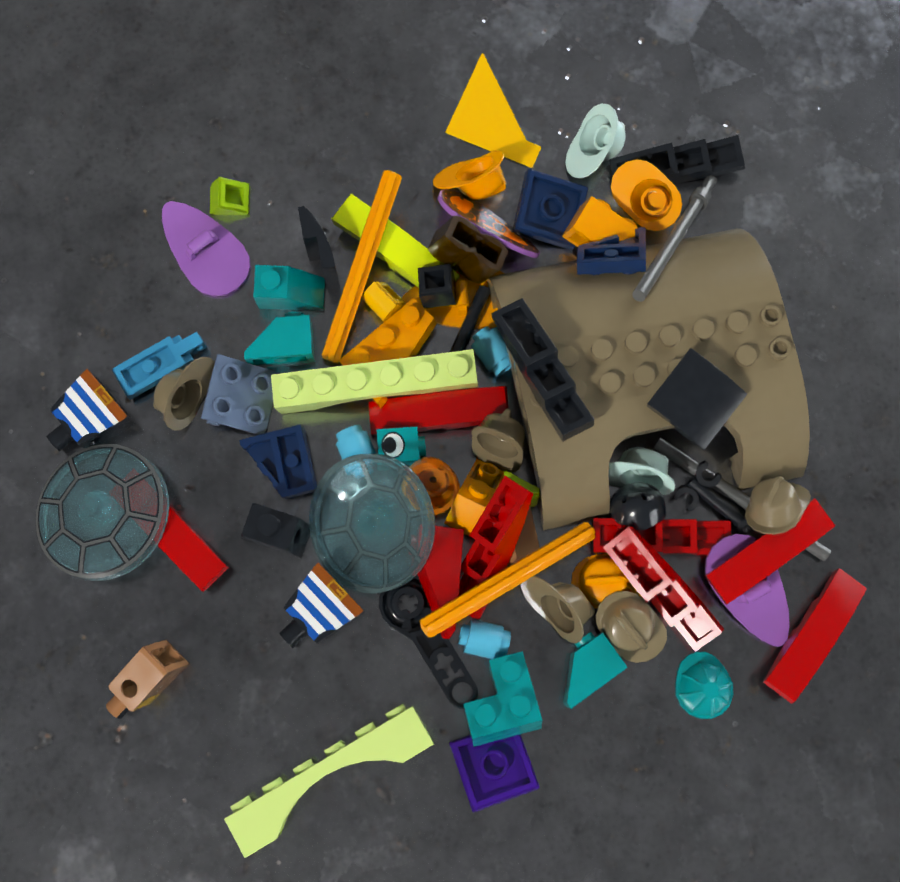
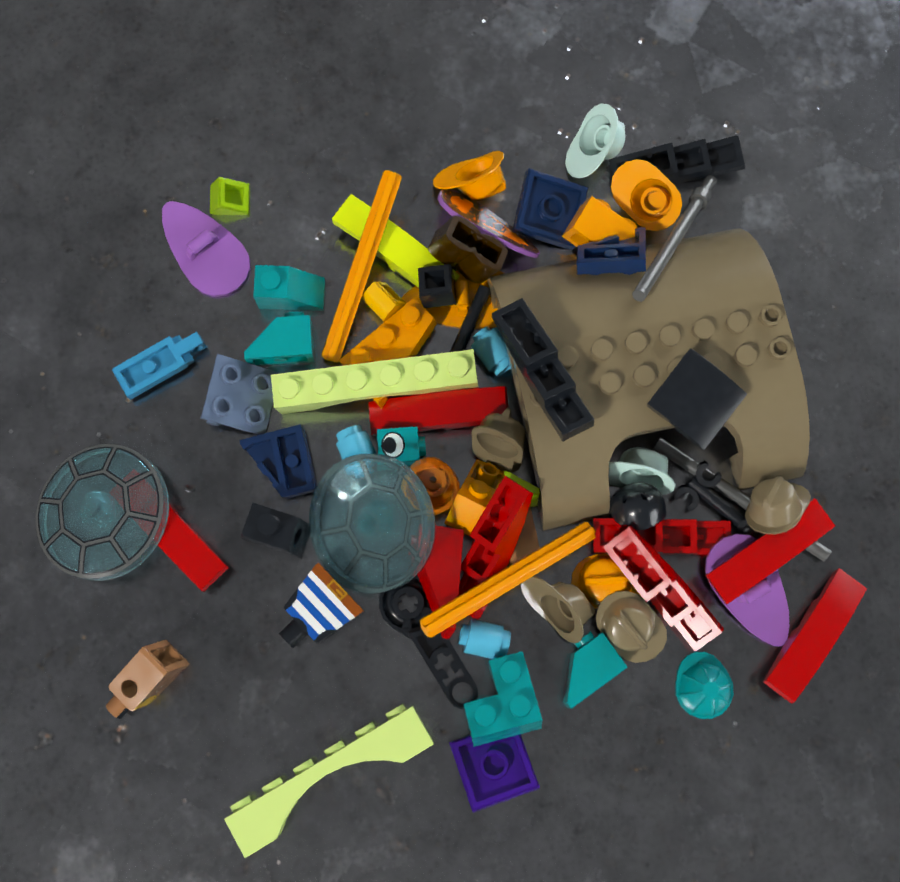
torso [46,369,135,451] -> none
dark tan piece [153,357,215,431] -> none
black slope [298,206,340,290] -> none
yellow sticker [445,53,541,168] -> none

